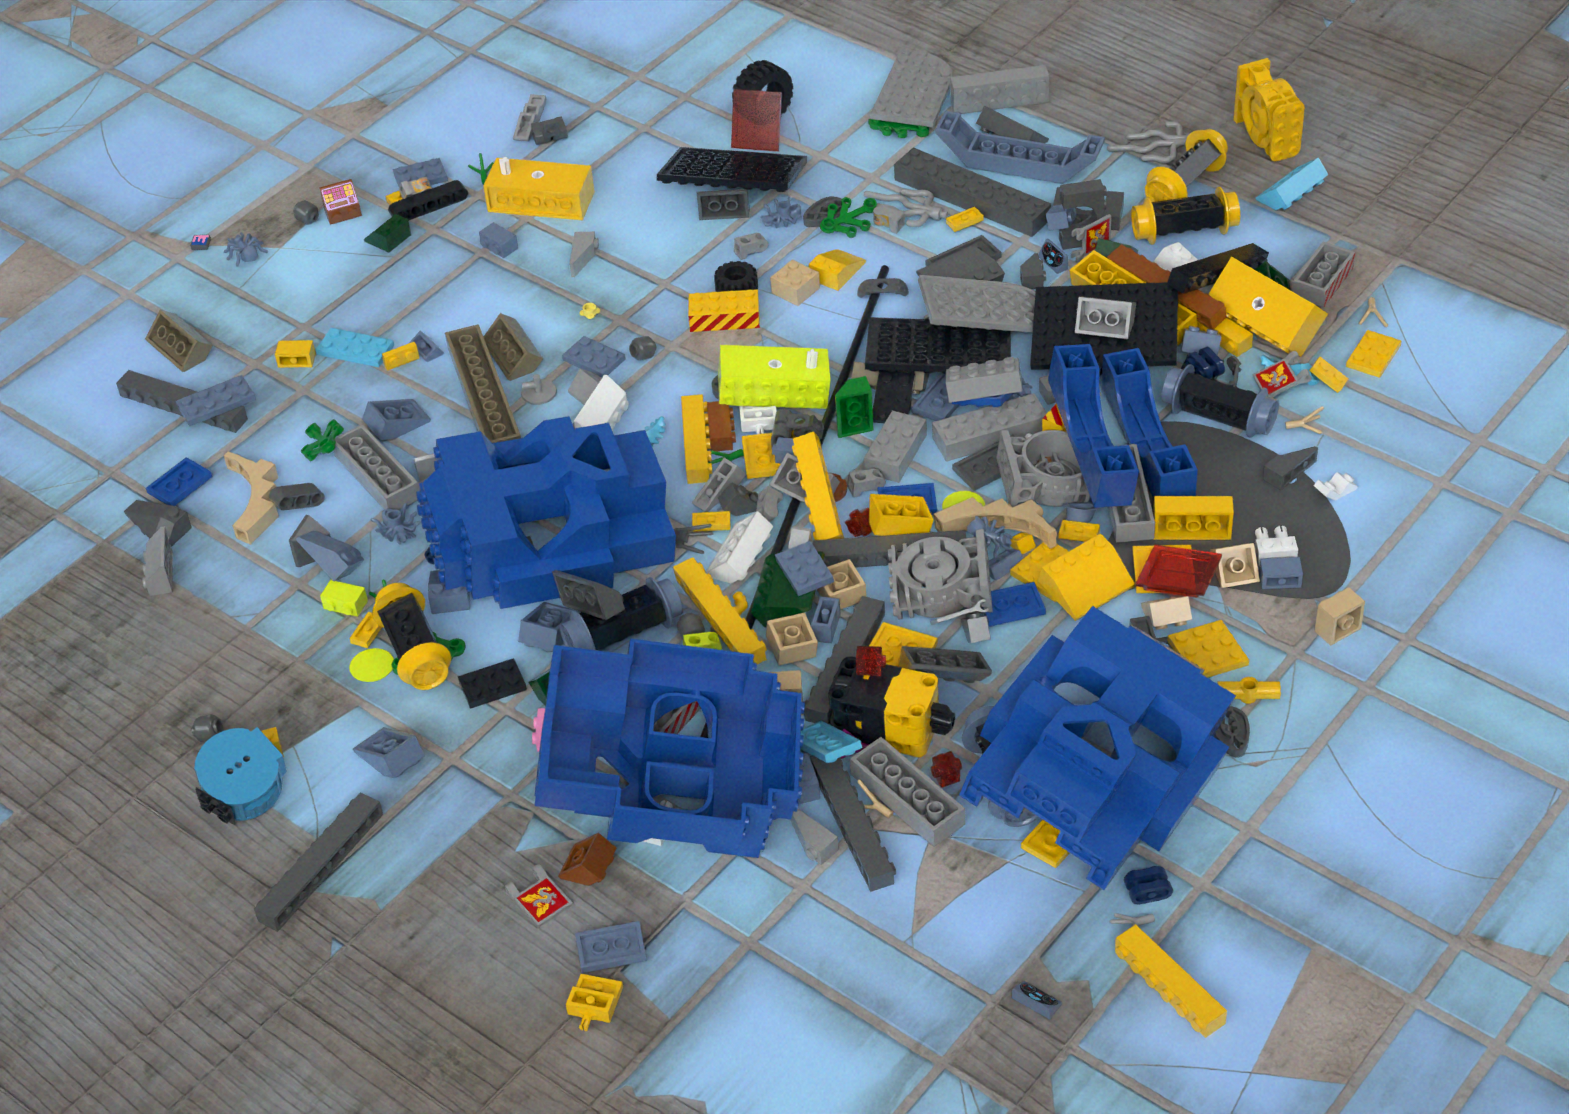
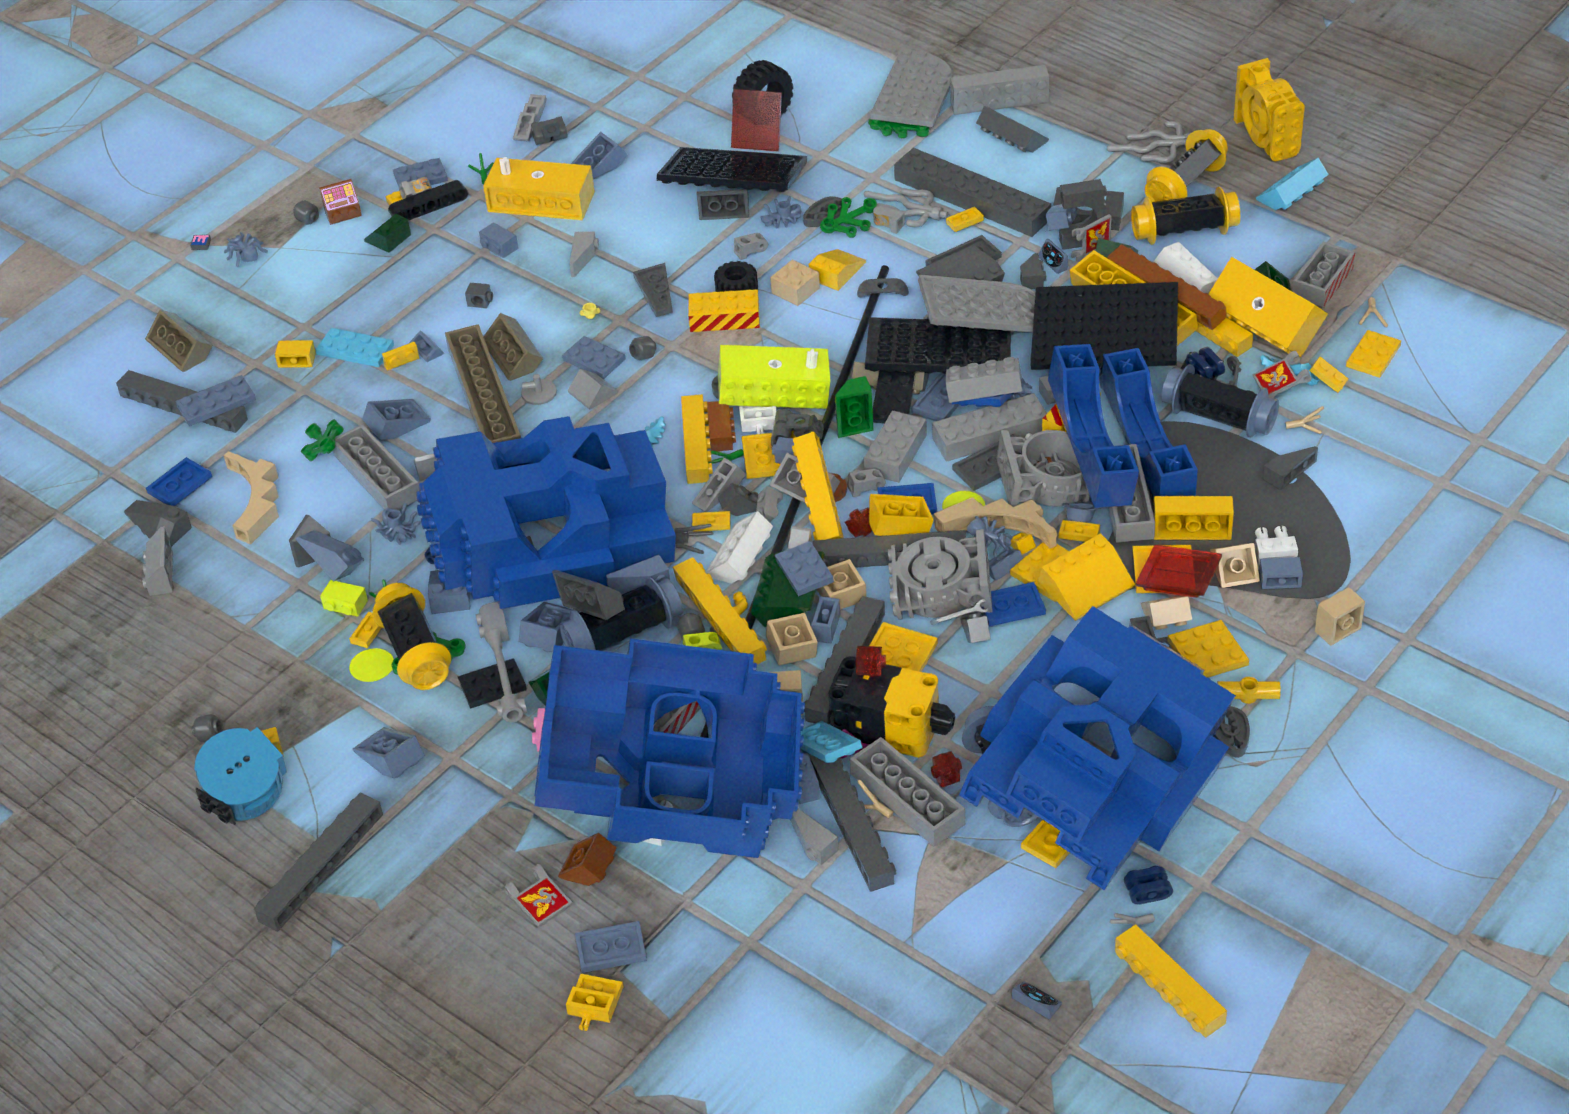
dark grey beam [269,483,325,510] -> none
white slope [574,375,629,431] -> none
dark grey slope [899,646,992,683] -> none
sand blue slope [935,111,1105,184] -> none
light grey slope [1075,297,1136,339] -> none
black brick [1167,243,1269,294] -> none
sand blue brick [1181,326,1221,356] -> none
white slope [1314,472,1358,501] -> none
none -> dark grey brick [465,282,493,308]
none -> light grey bar [476,602,527,722]
none -> sand blue slope [571,131,628,179]
none -> sand blue slope [606,555,670,595]
none -> dark grey wing [633,263,673,317]

